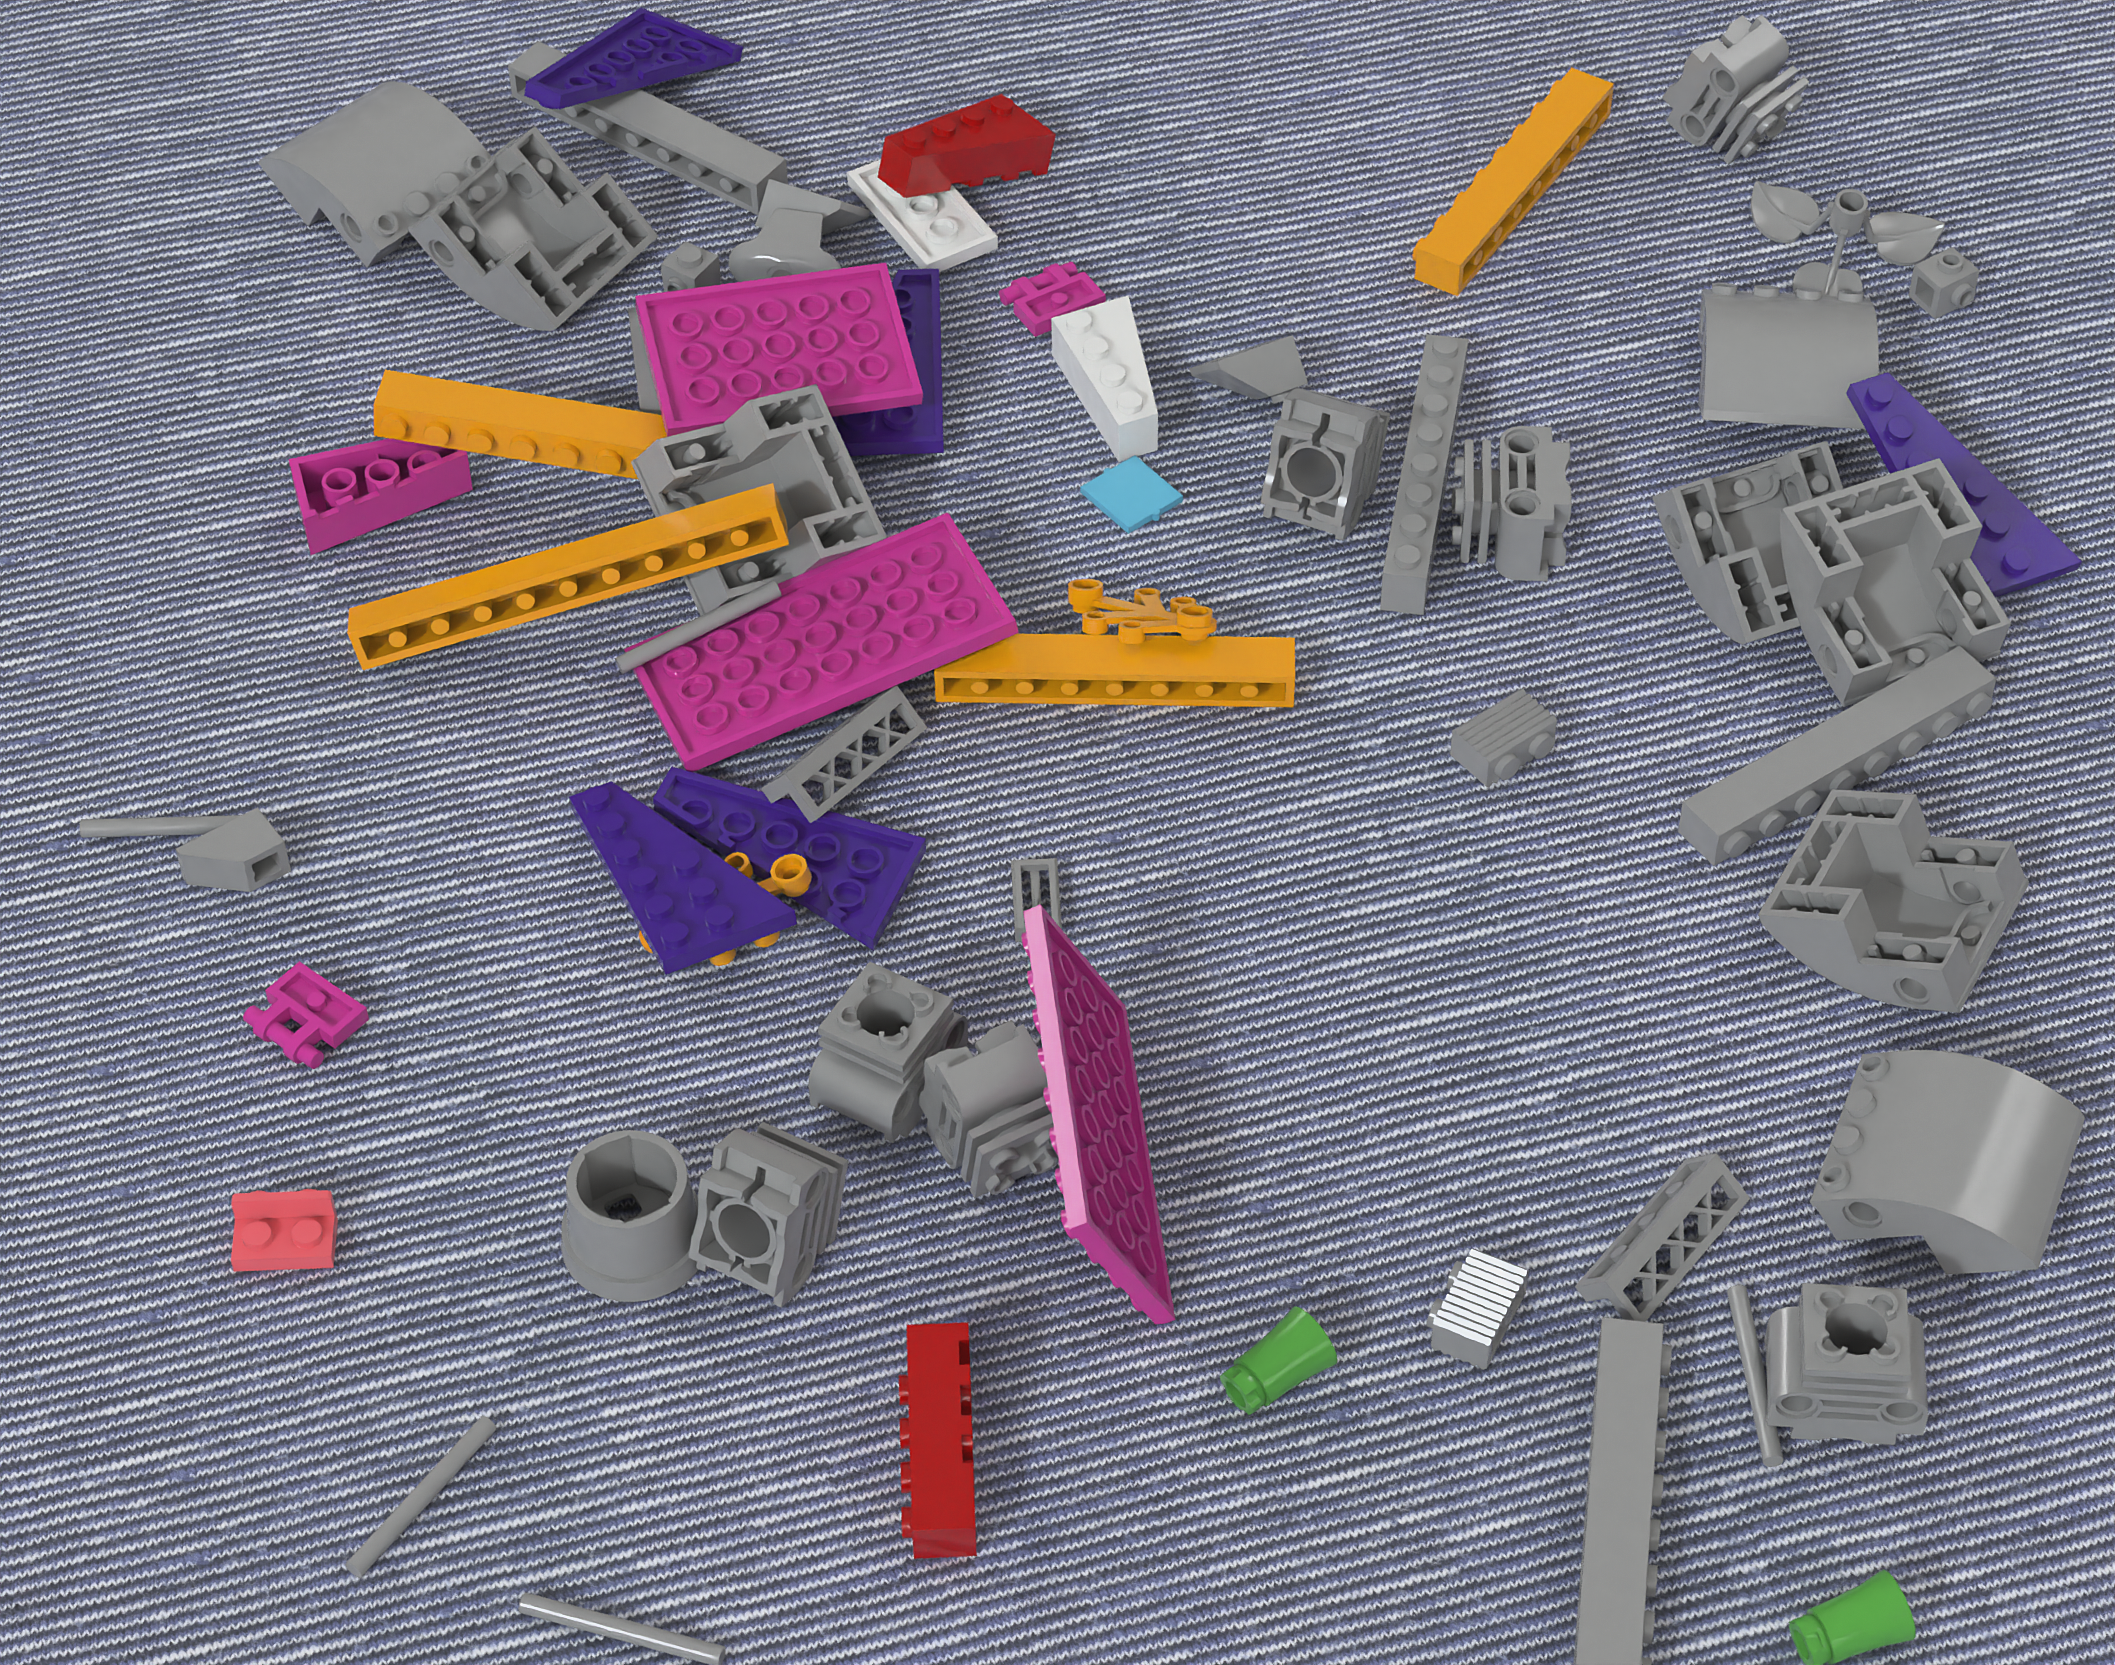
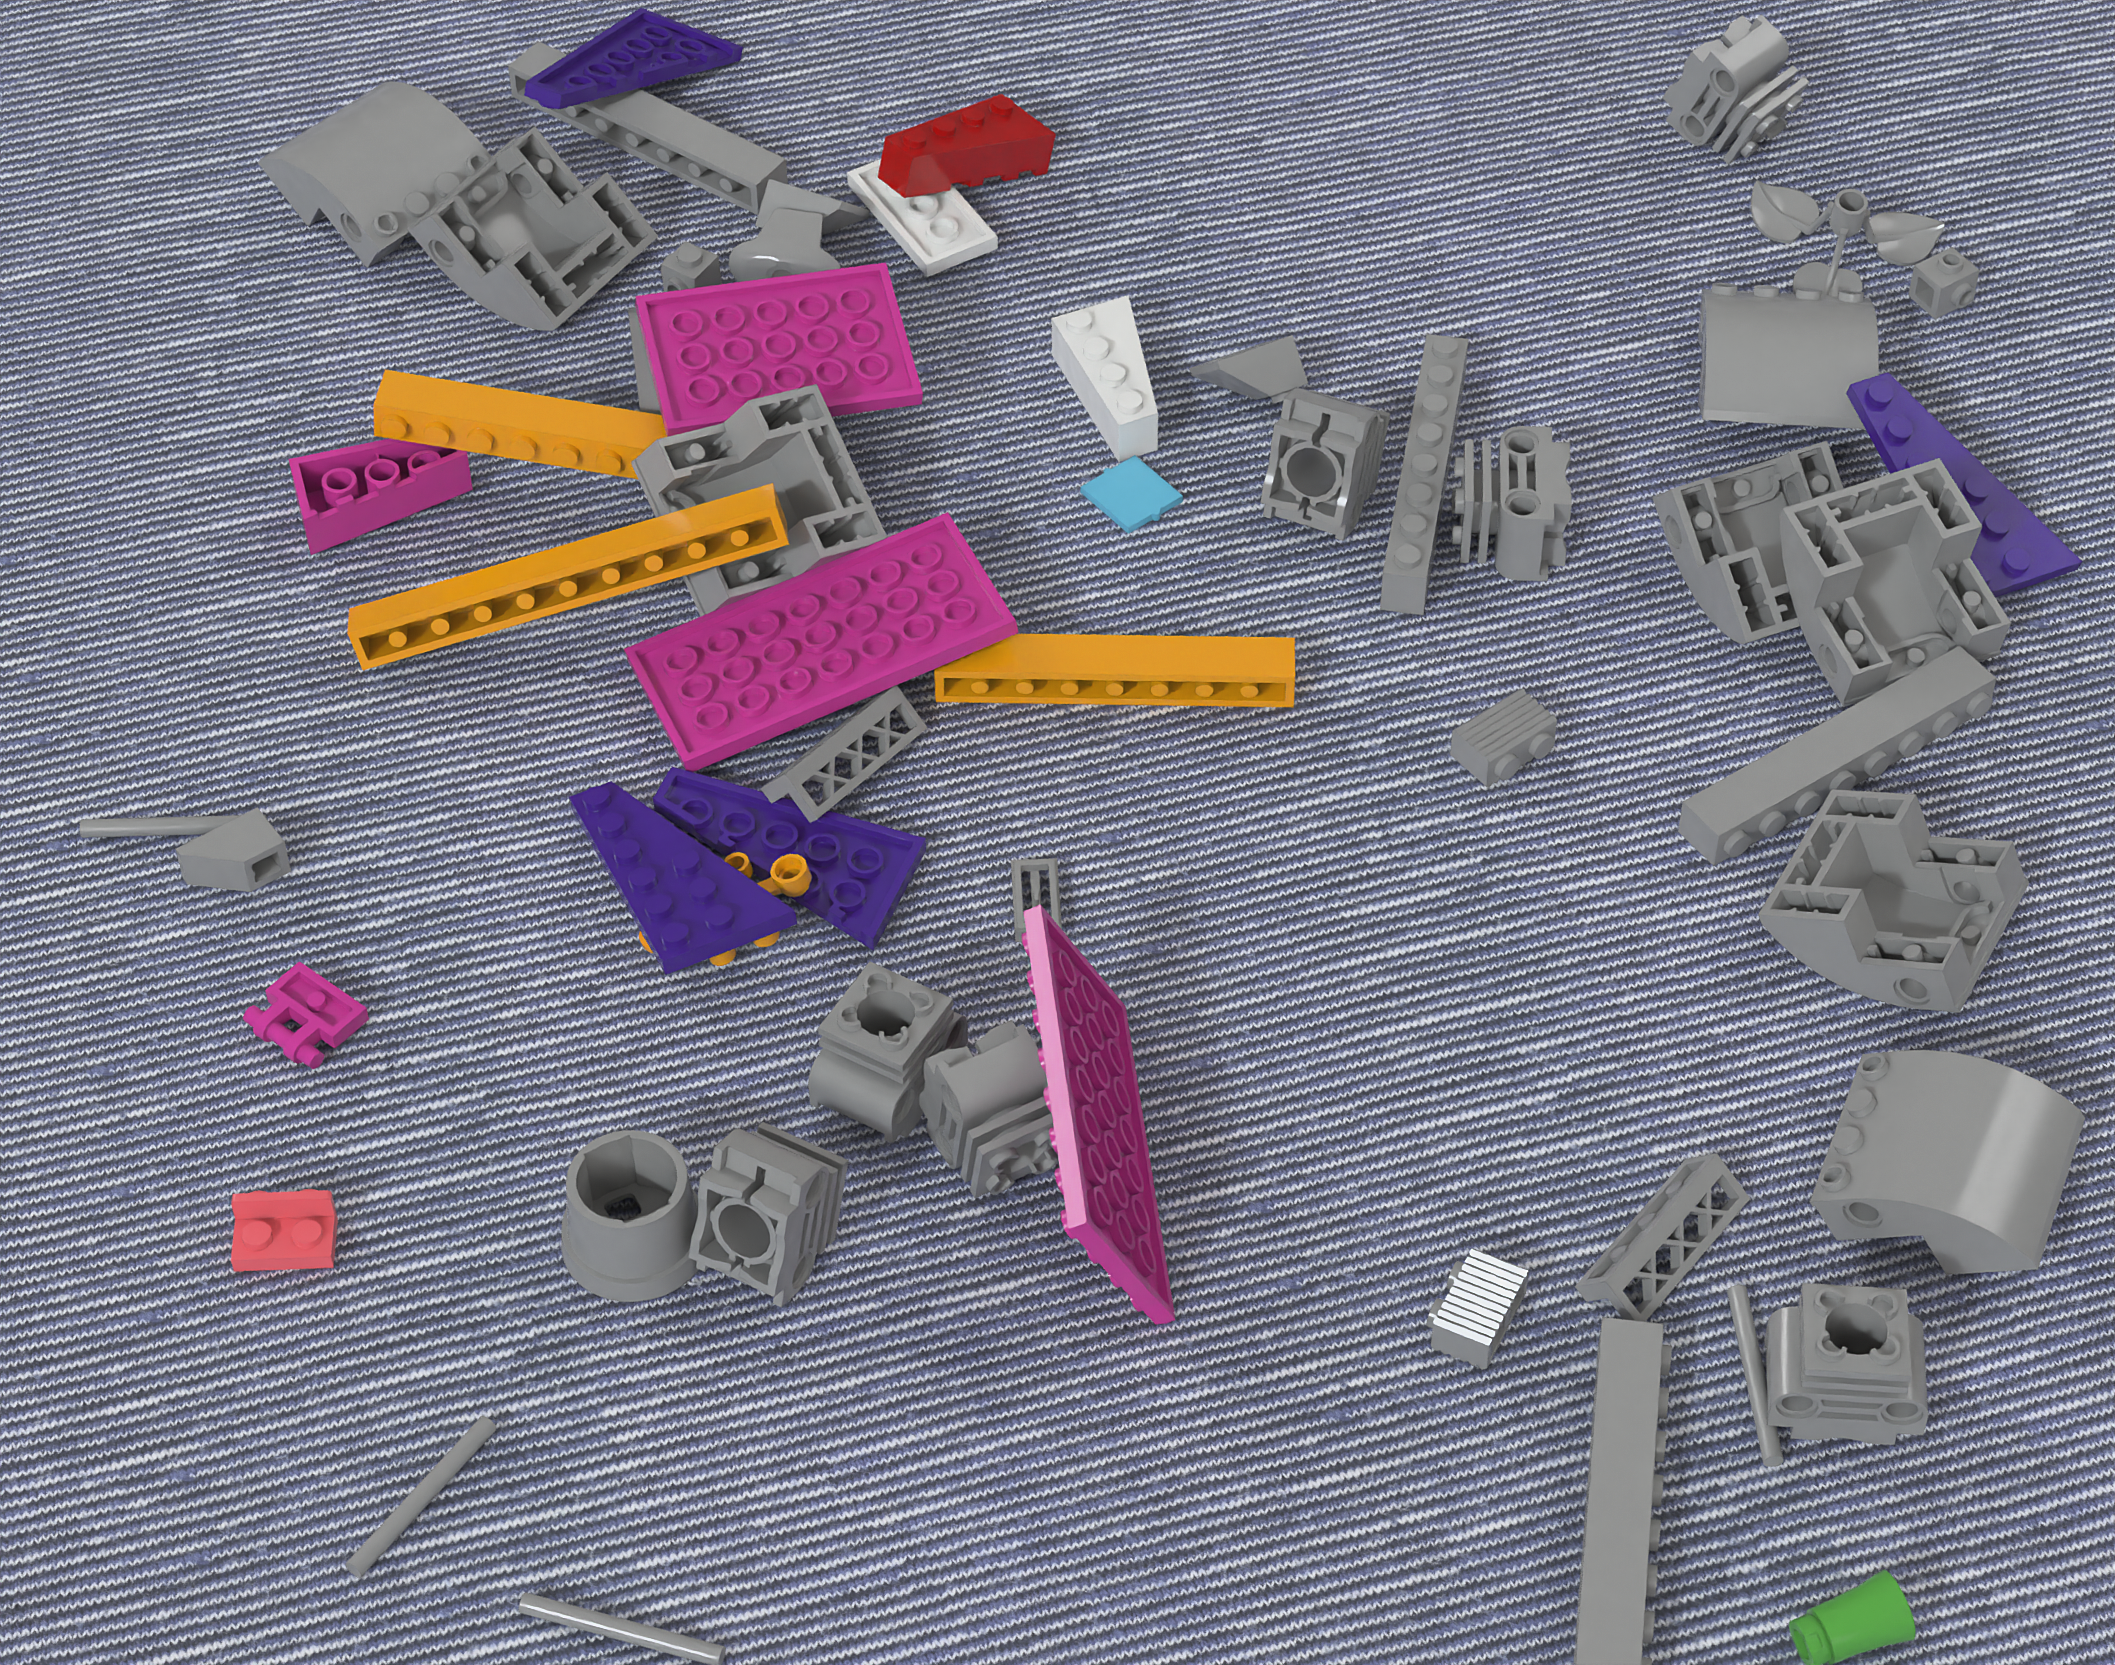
light grey bar [615,580,782,674] -> none
dark purple wing [832,268,944,456] -> none
red wedge [899,1322,977,1559] -> none
dark pink plate [999,261,1106,337] -> none
light orange plant [1068,579,1217,644] -> none
bright green plant [1220,1306,1337,1415] -> none
light orange brick [1412,68,1614,296] -> none

